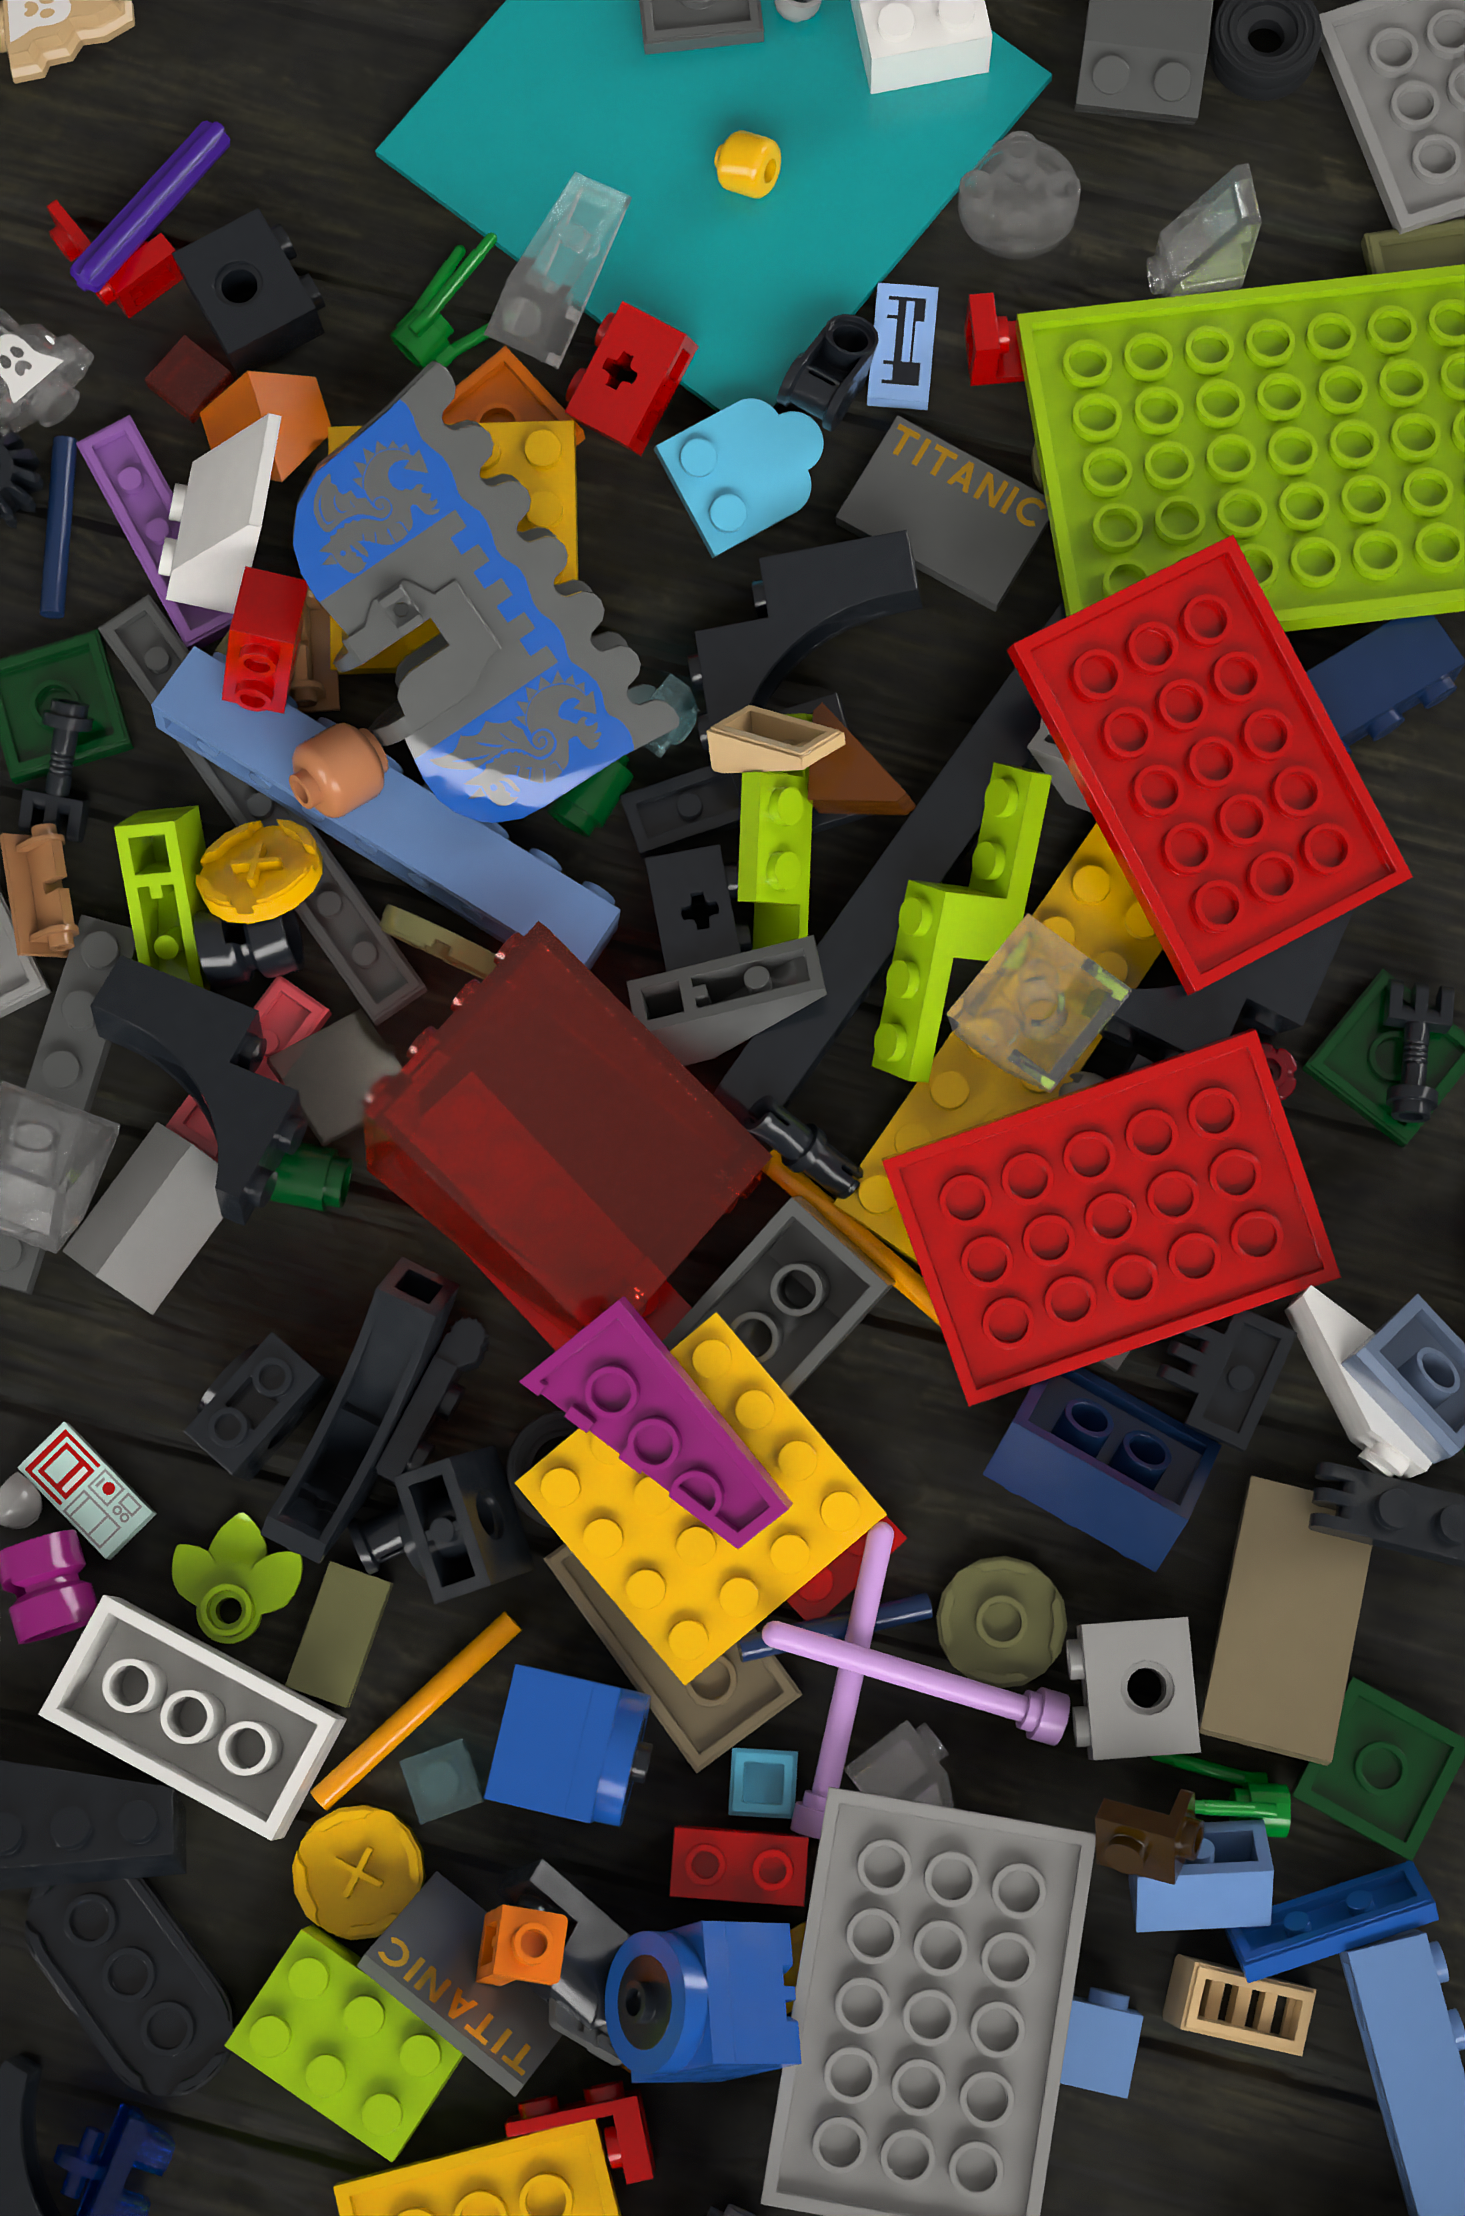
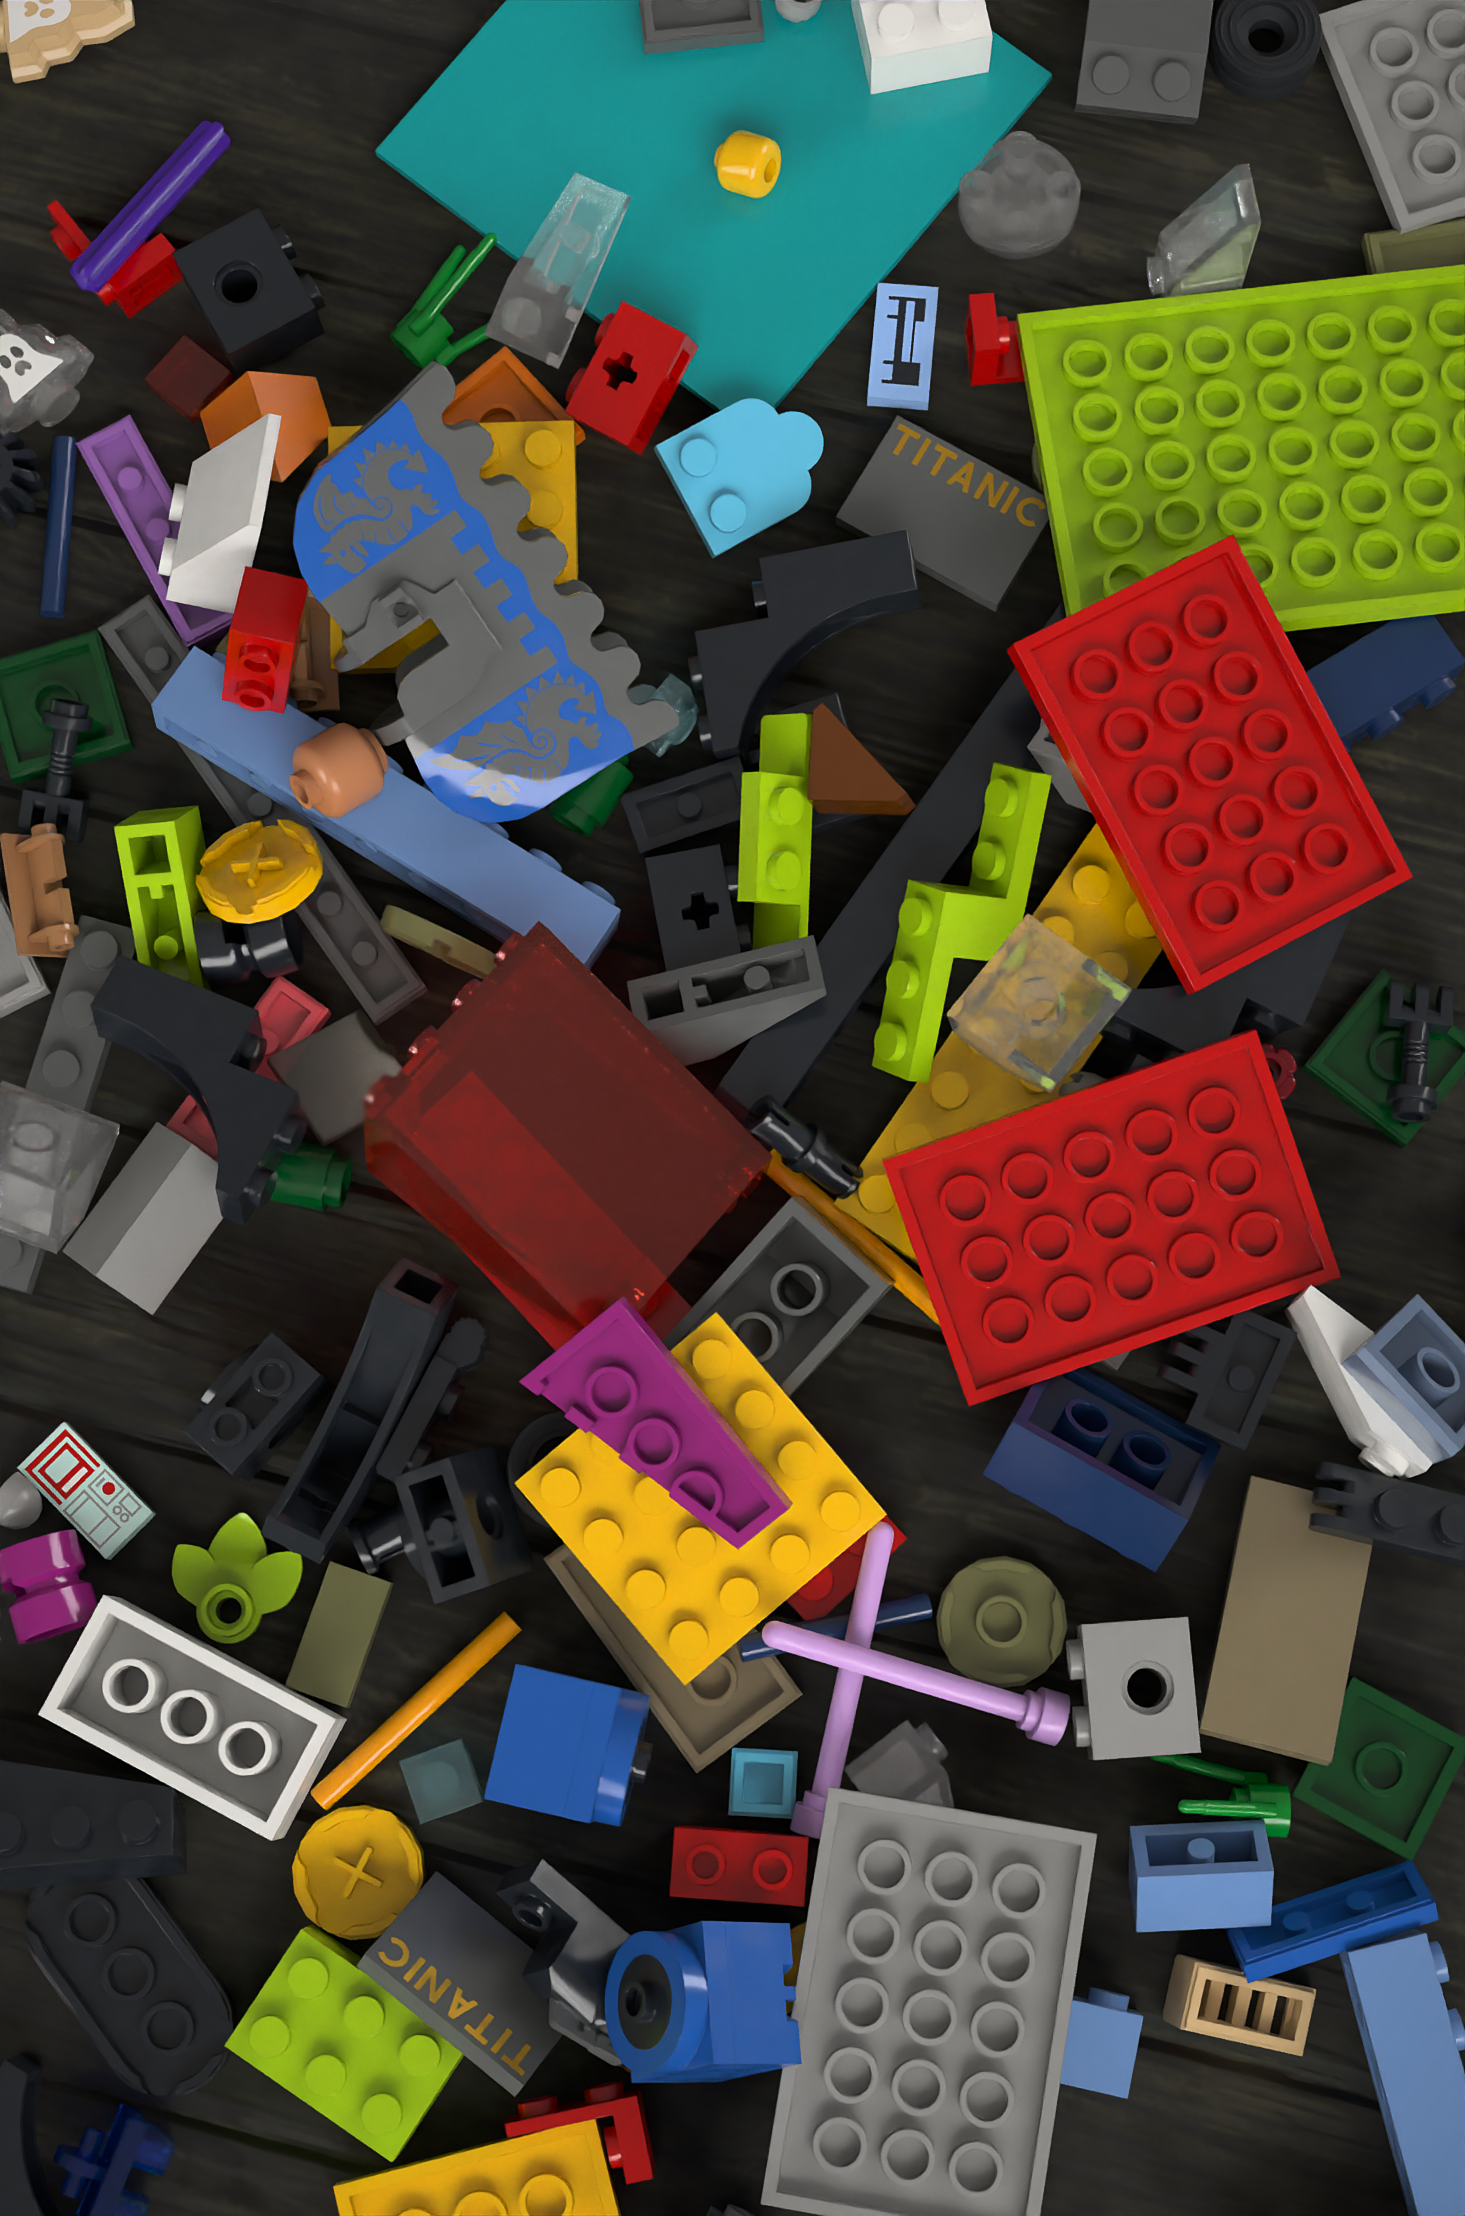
orange bracket [475,1905,568,1986] -> none
tan slope [706,705,846,773] -> none
black piece [776,314,879,432] -> none
dark brown bracket [1095,1789,1204,1885] -> none

